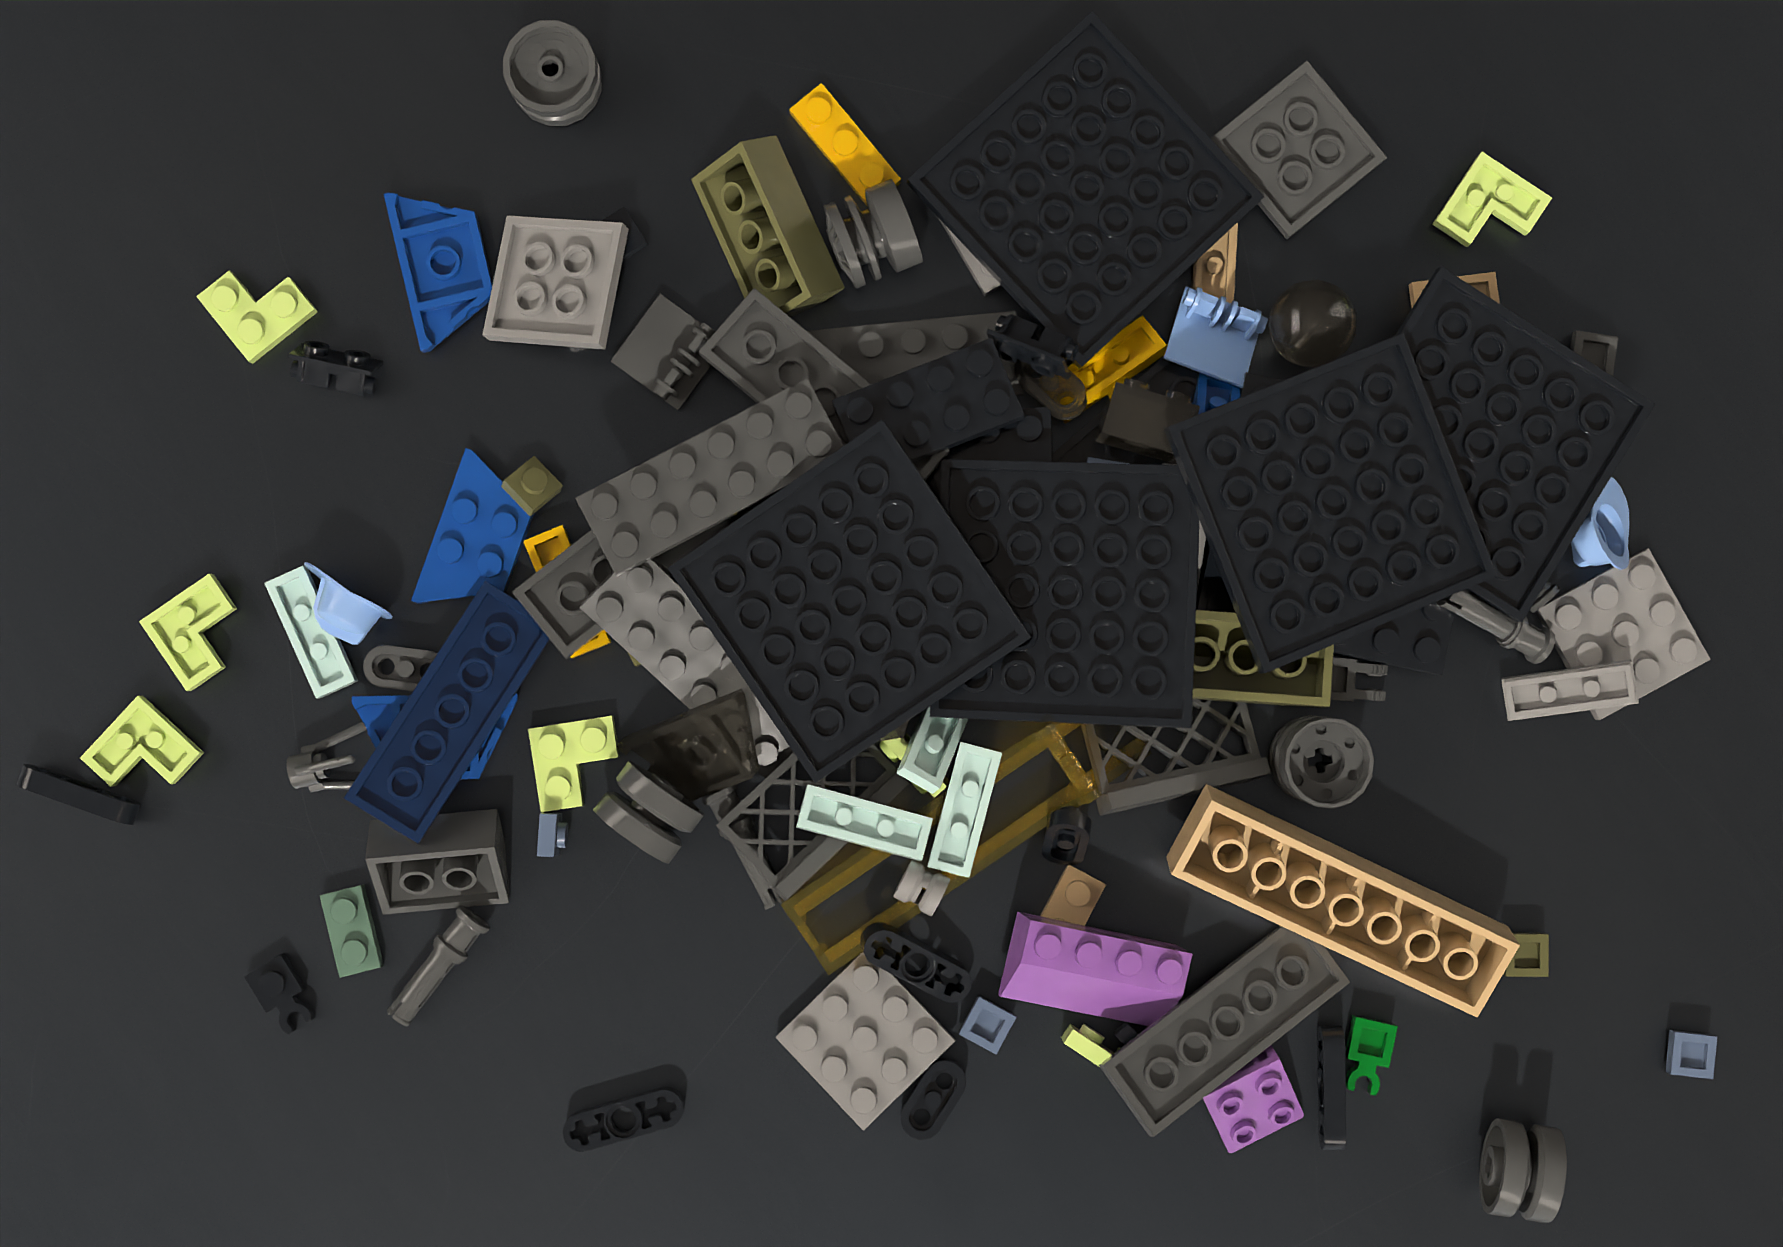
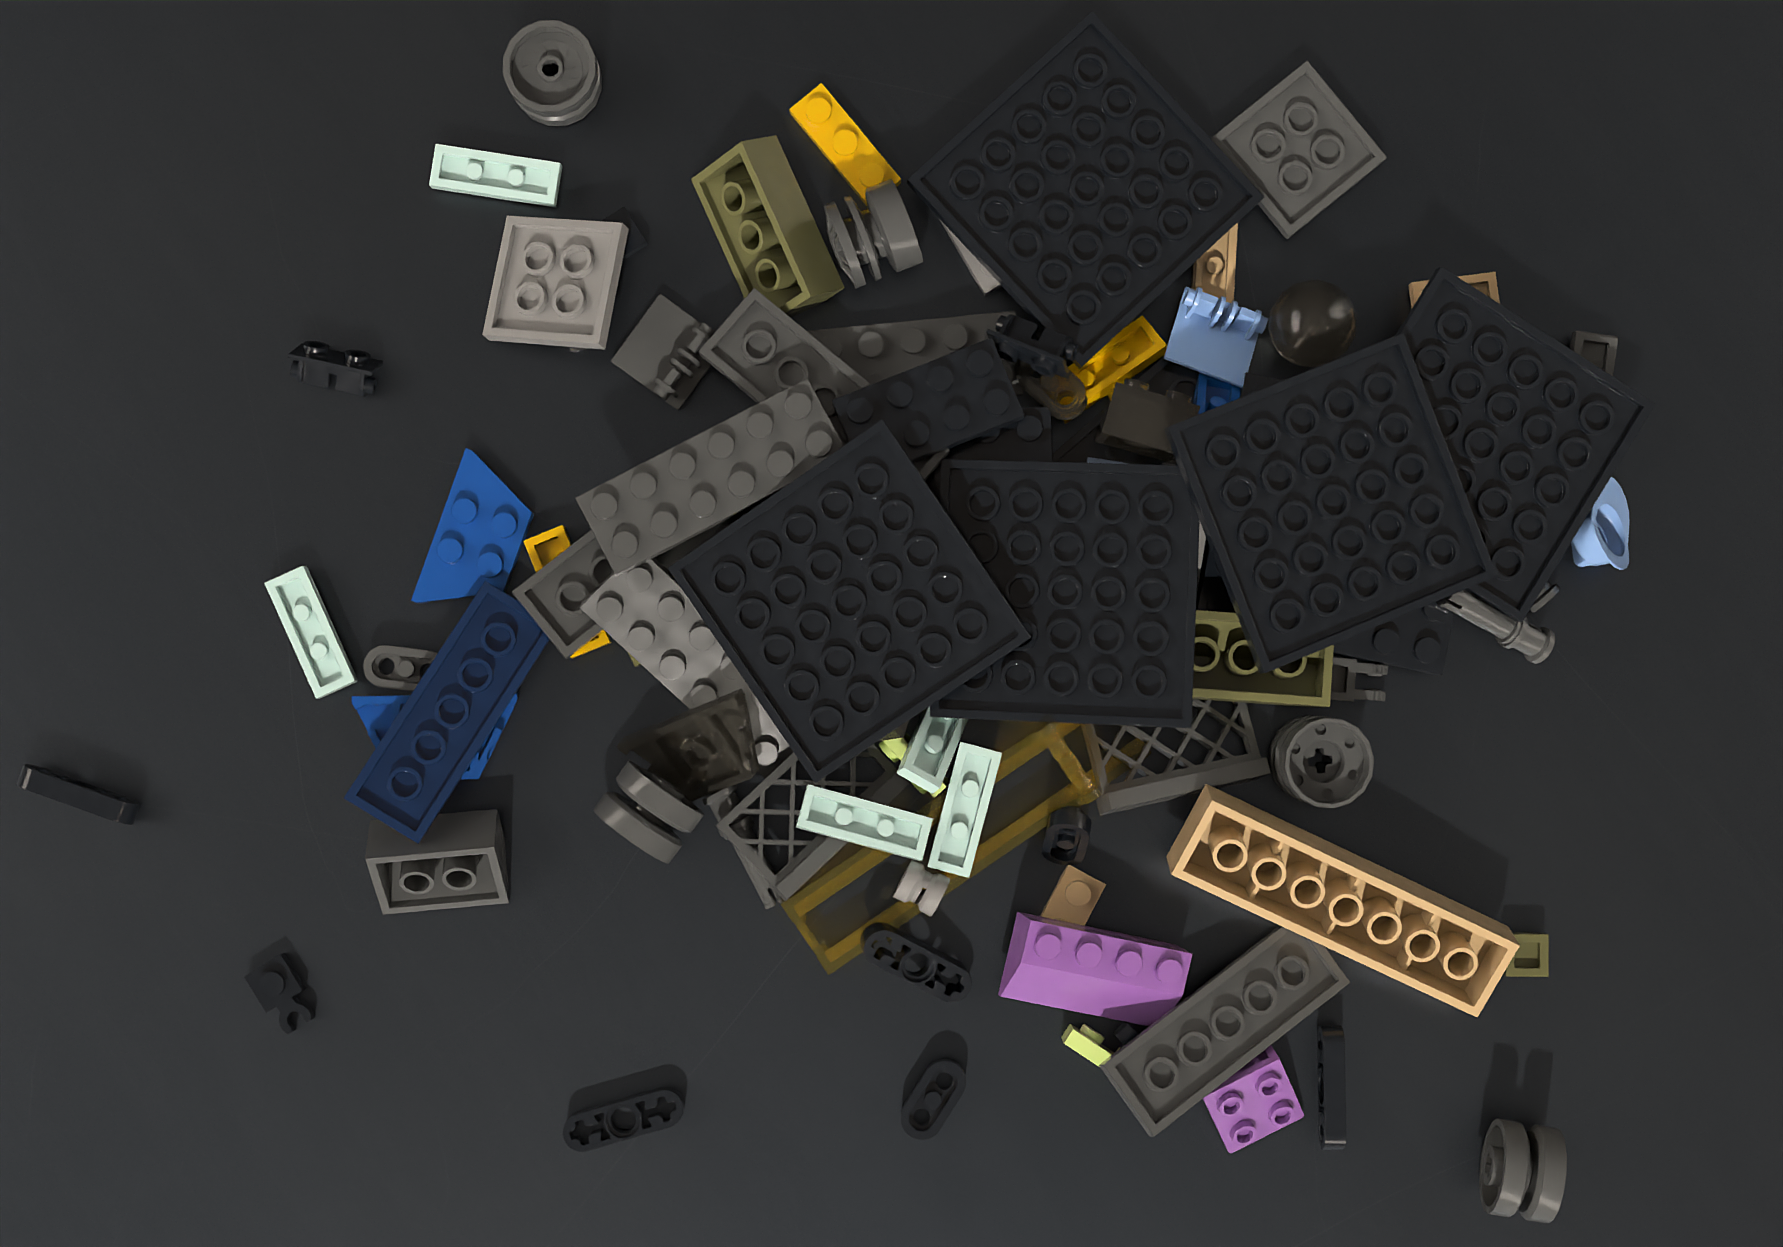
yellowish green plate [80,696,204,787] -> none
yellowish green plate [139,573,237,691] -> none
yellowish green plate [196,270,318,364] -> none
dark grey plant [287,721,367,792] -> none
light blue piece [304,562,393,645] -> none
sand green plate [319,884,384,978] -> none
blue wing [384,192,493,353] -> none
dark grey pin [386,905,490,1026] -> none
olive plate [501,456,563,516] -> none
yellowish green plate [528,716,620,812] -> none
sand blue plate [537,812,568,857] -> none
light grey plate [776,952,956,1131] -> none
sand blue plate [958,995,1016,1054] -> none
green plate [1345,1015,1398,1096] -> none
yellowish green plate [1432,152,1552,247] -> none
light grey tile [1501,660,1639,721] -> none
light grey plate [1536,548,1710,720] -> none
sand blue plate [1665,1030,1717,1079] -> none
none -> light aqua plate [429,144,563,207]

